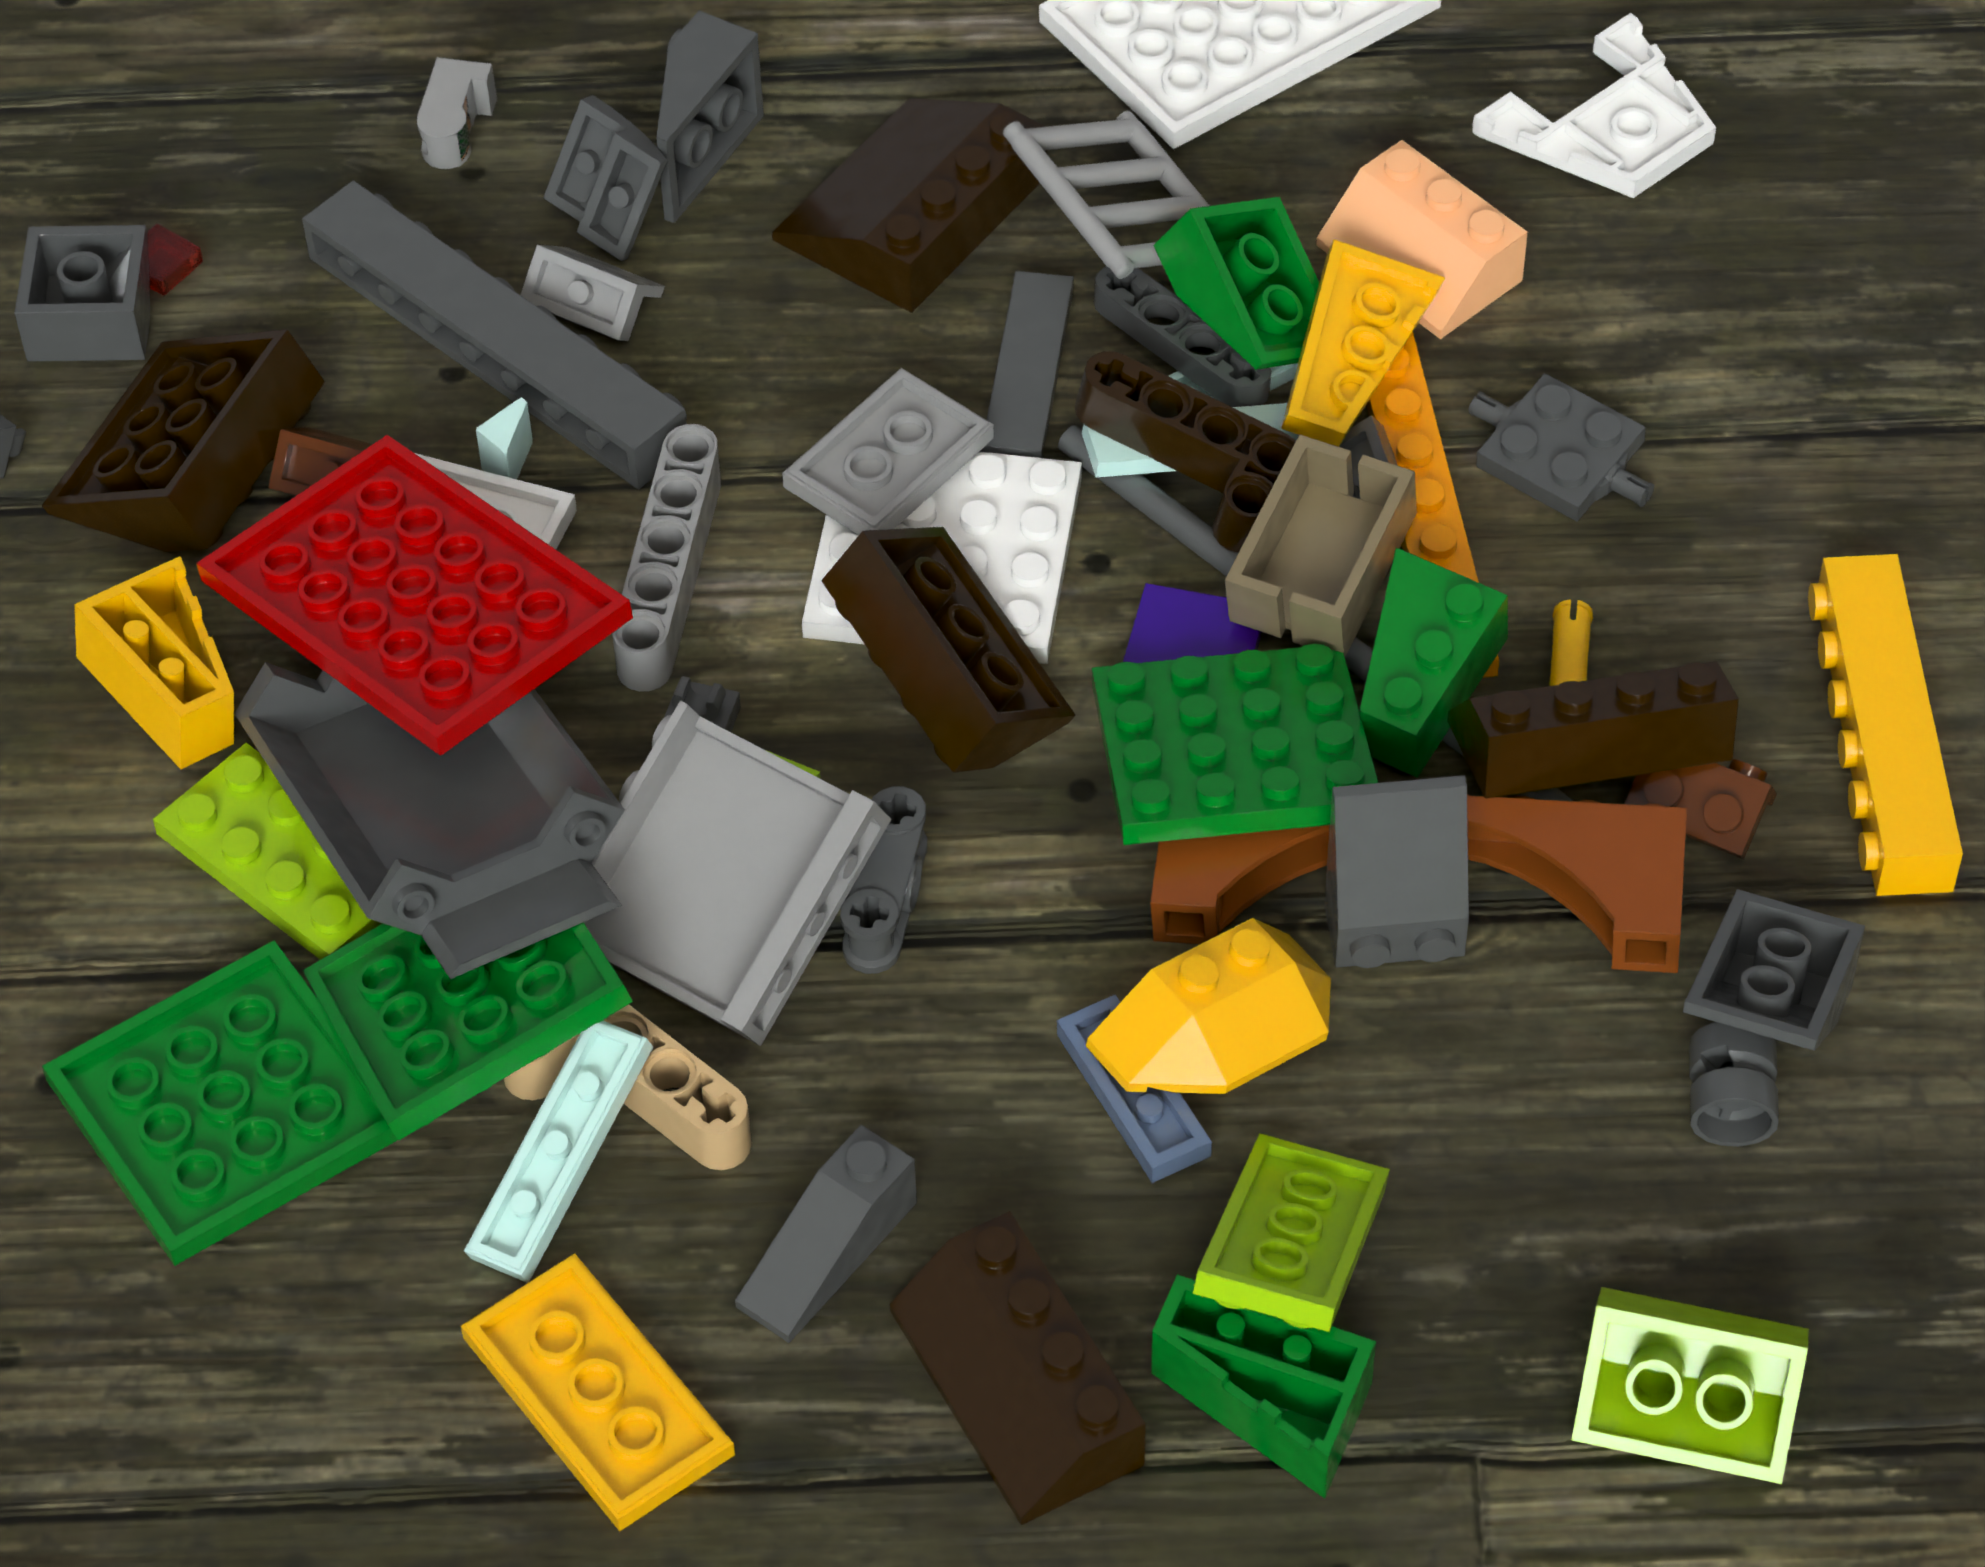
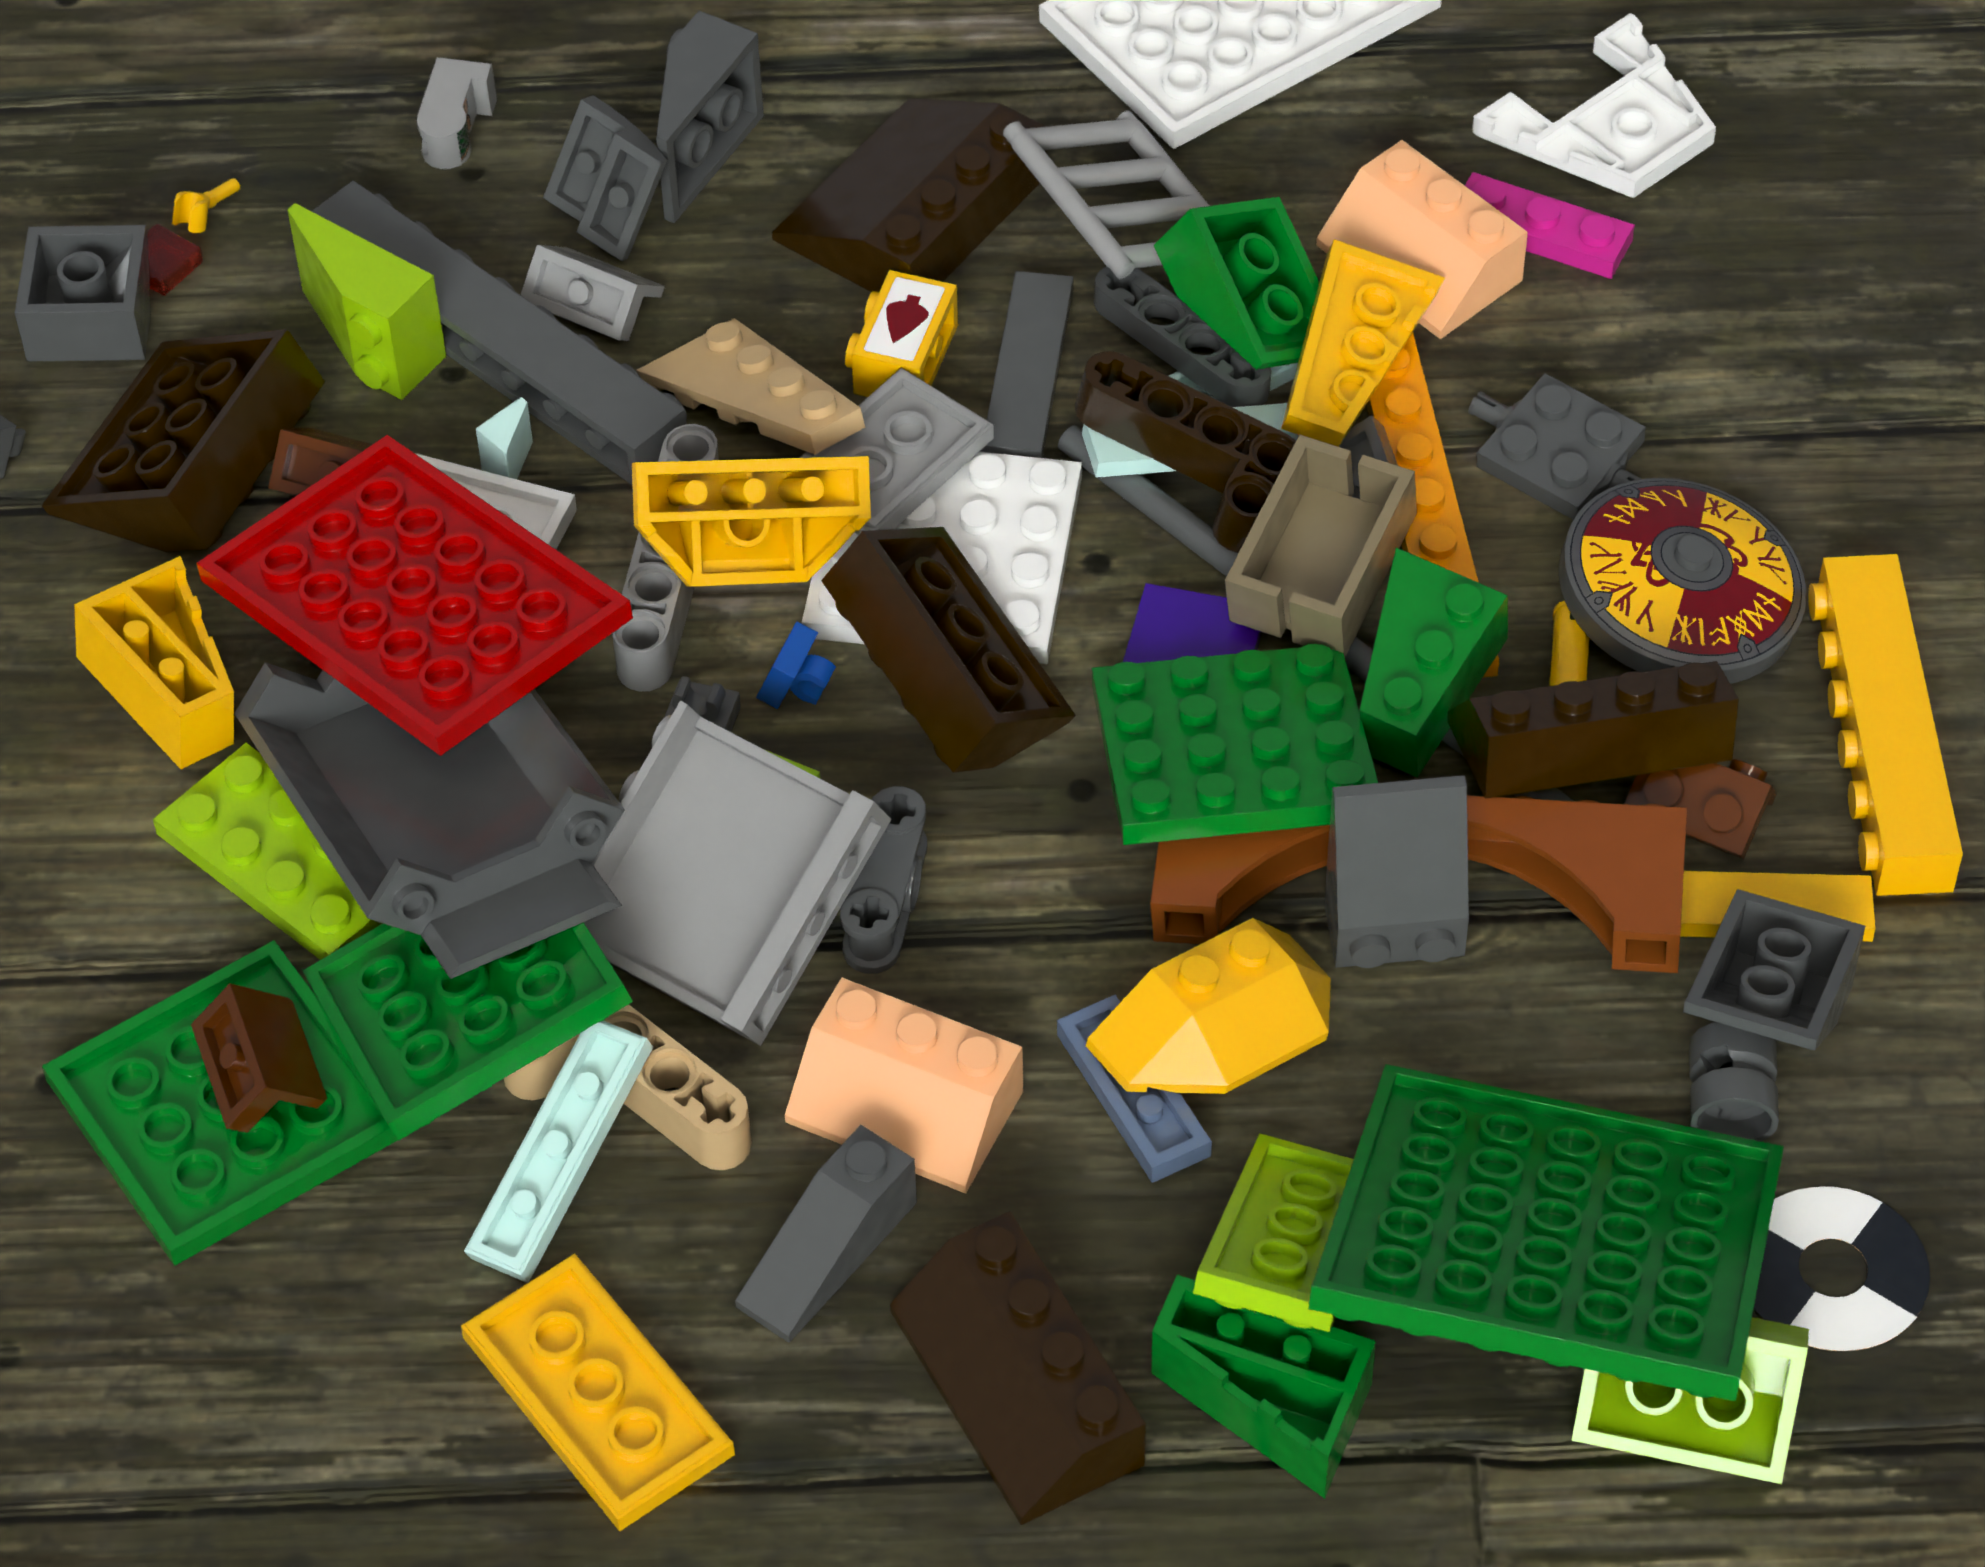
none -> yellow hand [172,178,240,233]
none -> reddish brown panel [191,983,327,1133]
none -> lime slope [288,203,446,400]
none -> yellow wedge [632,456,871,587]
none -> tan wing [636,318,865,455]
none -> blue tile [756,621,836,709]
none -> light nougat slope [785,978,1023,1194]
none -> brick [845,270,958,397]
none -> green plate [1308,1064,1784,1401]
none -> dark pink plate [1465,172,1635,279]
none -> dish [1559,478,1807,684]
none -> yellow tile [1680,871,1876,942]
none -> sticker [1754,1186,1930,1351]

